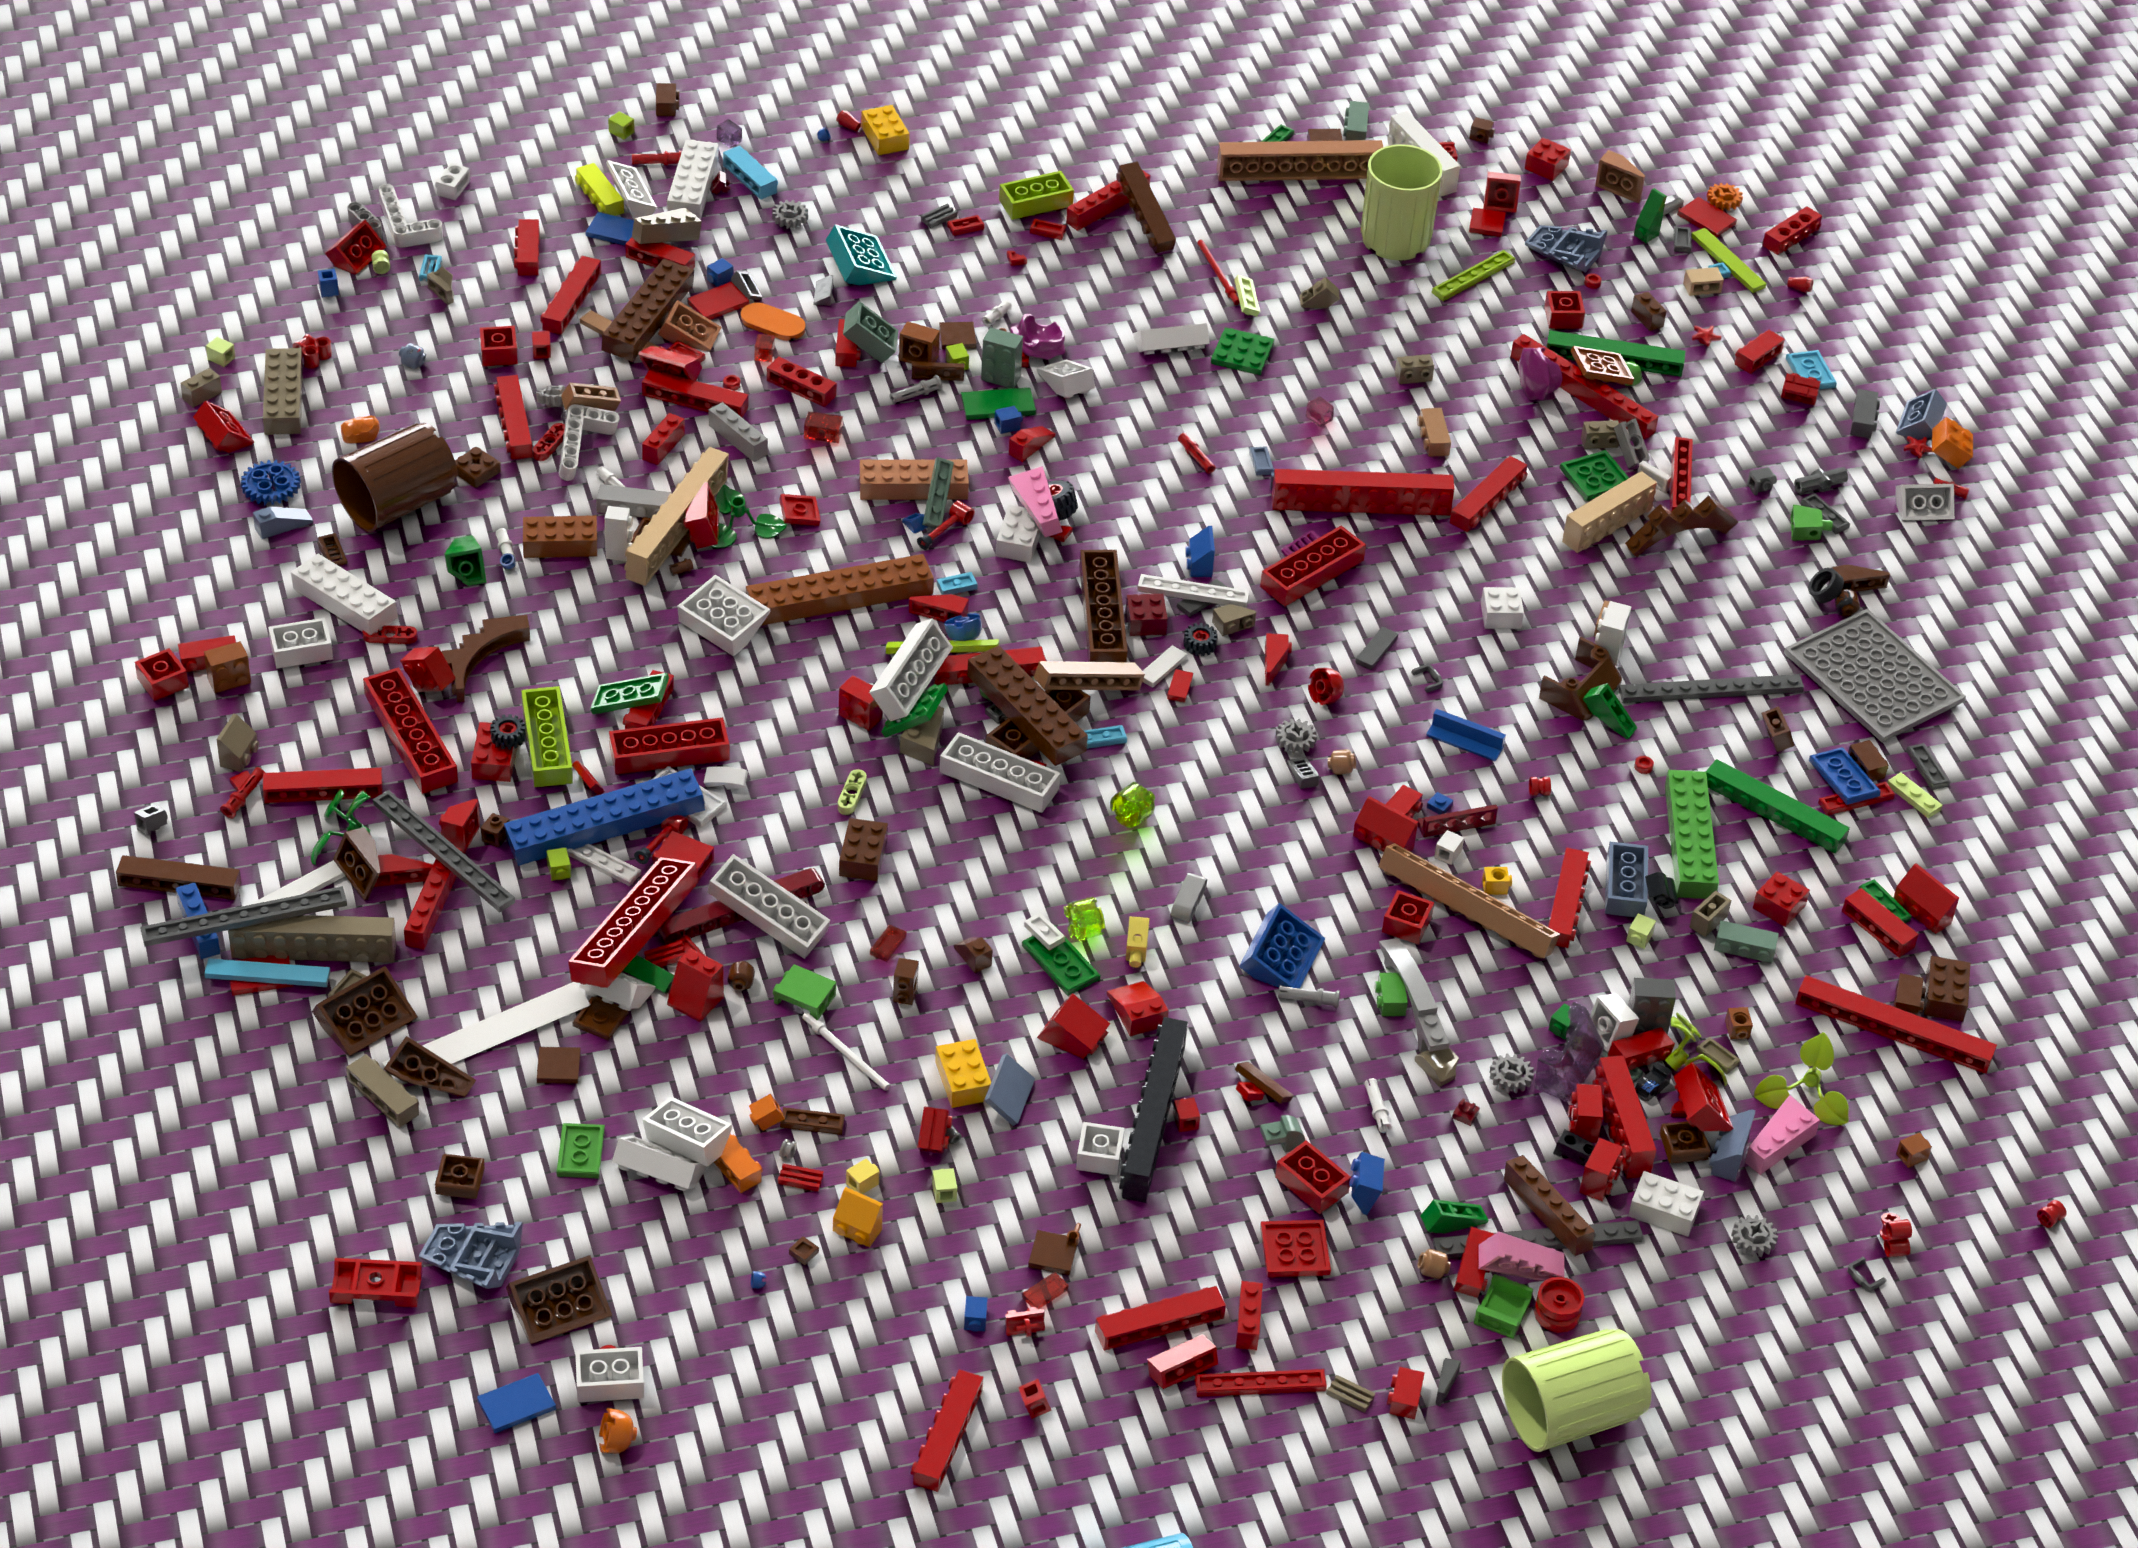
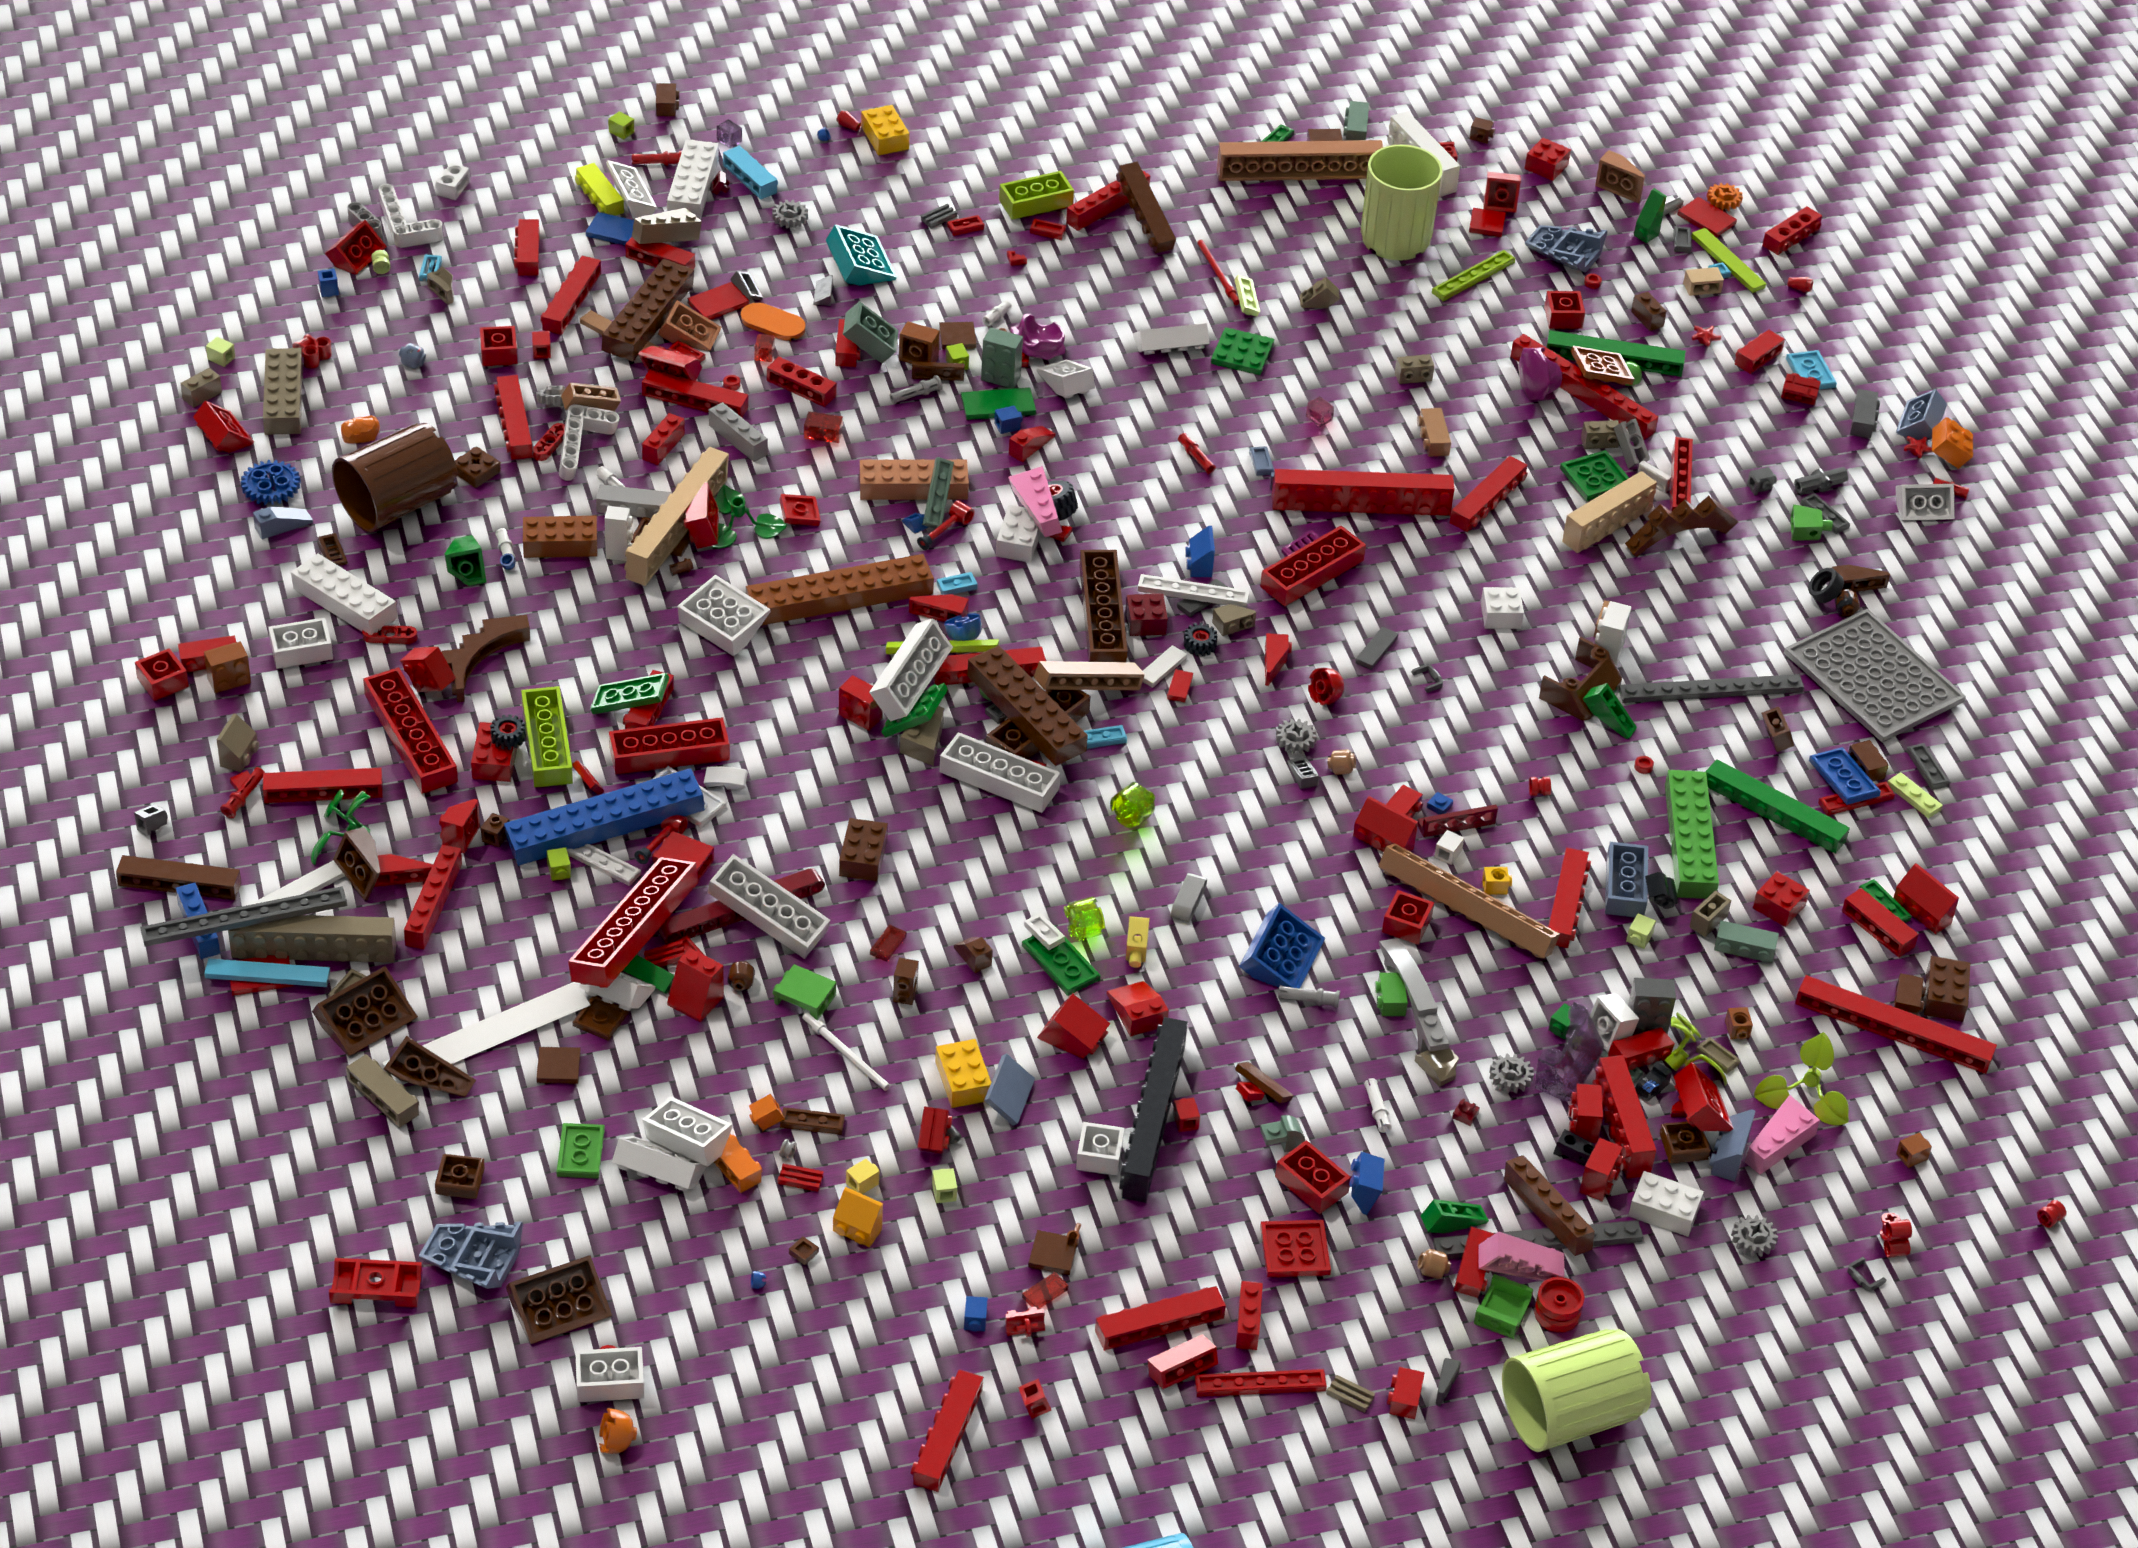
dark grey plate [373,790,515,913] -> none
blue tile [477,1373,556,1434] -> none
blue brick [707,258,734,287] -> none
yellowish green beam [838,769,867,815] -> none
blue panel [1426,709,1506,761] -> none

